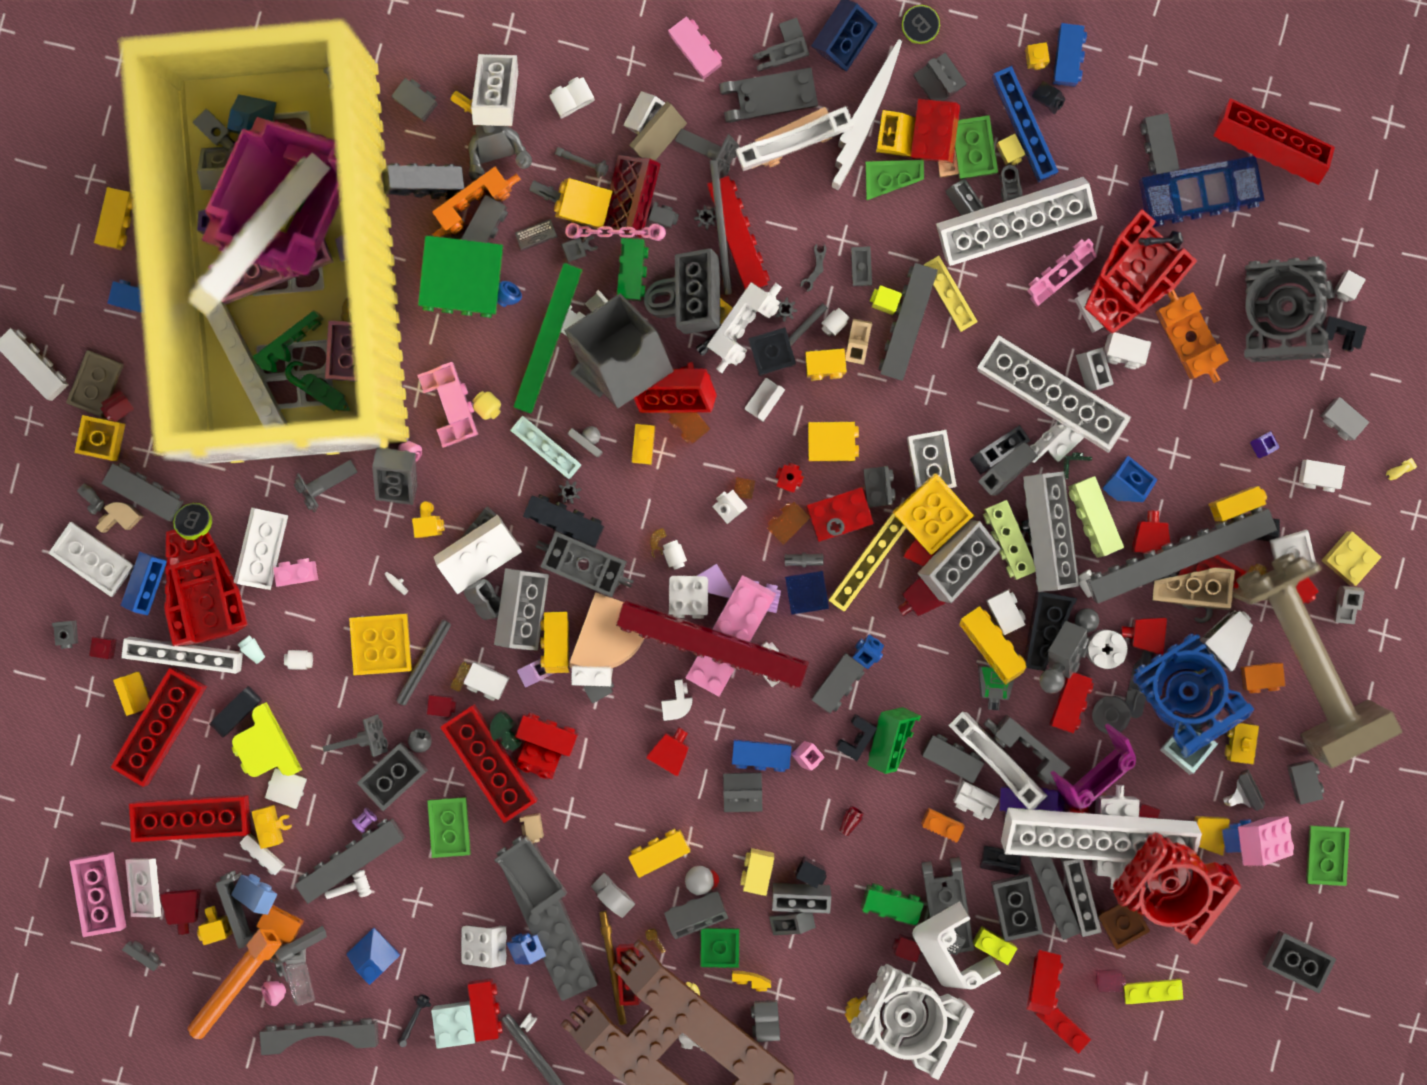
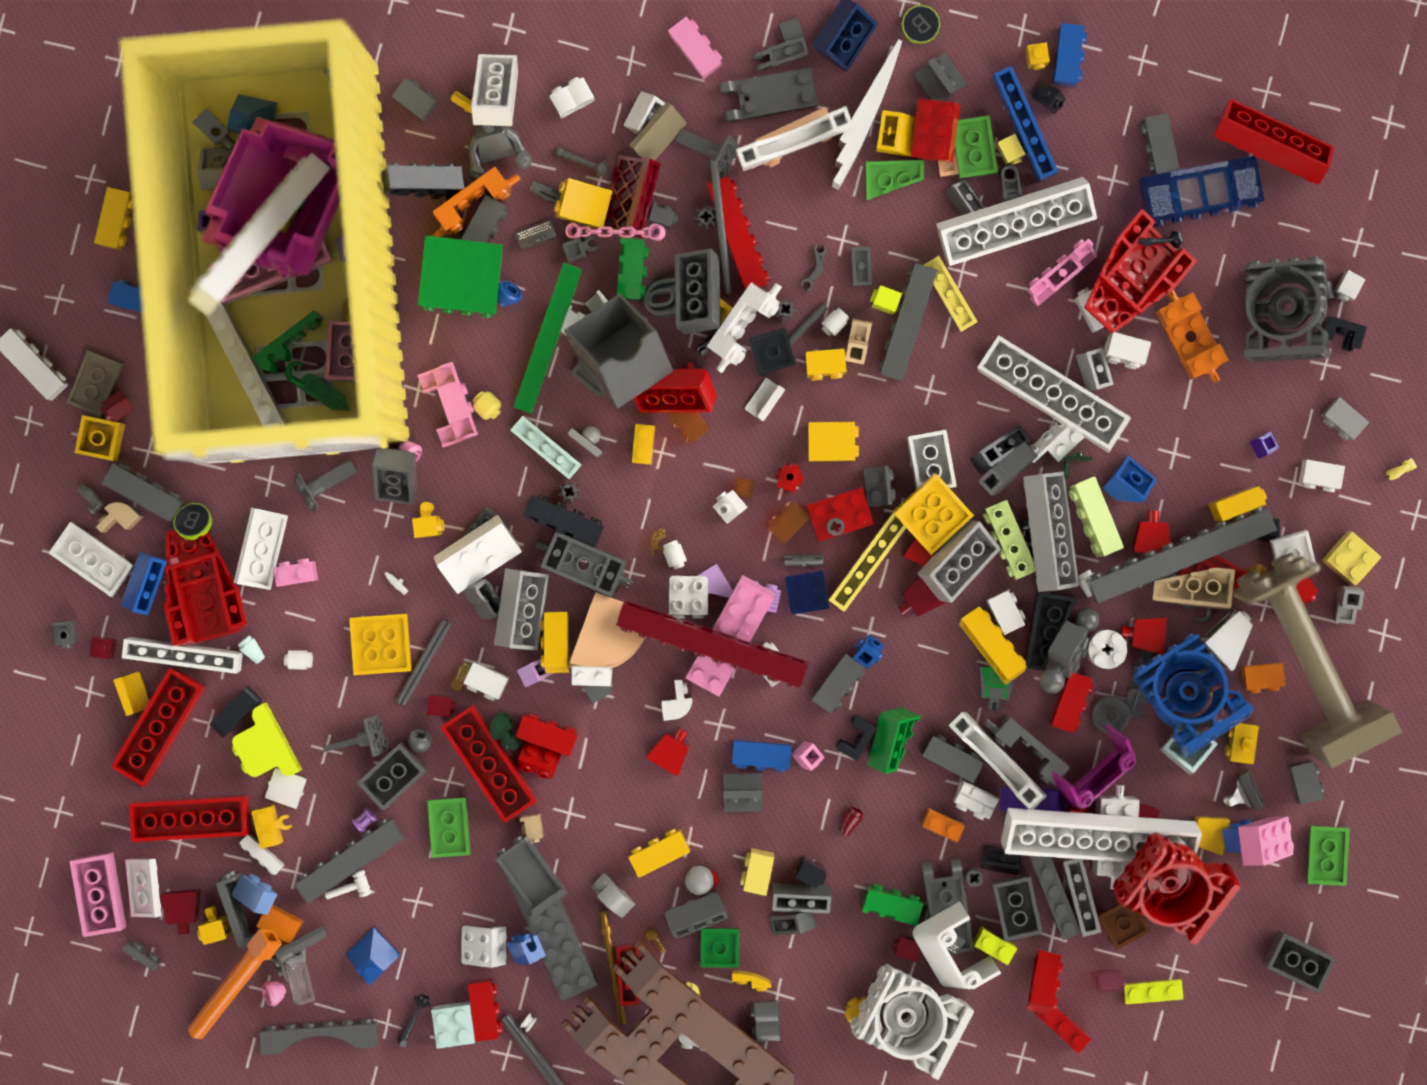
none -> dark grey bush [964,867,983,887]

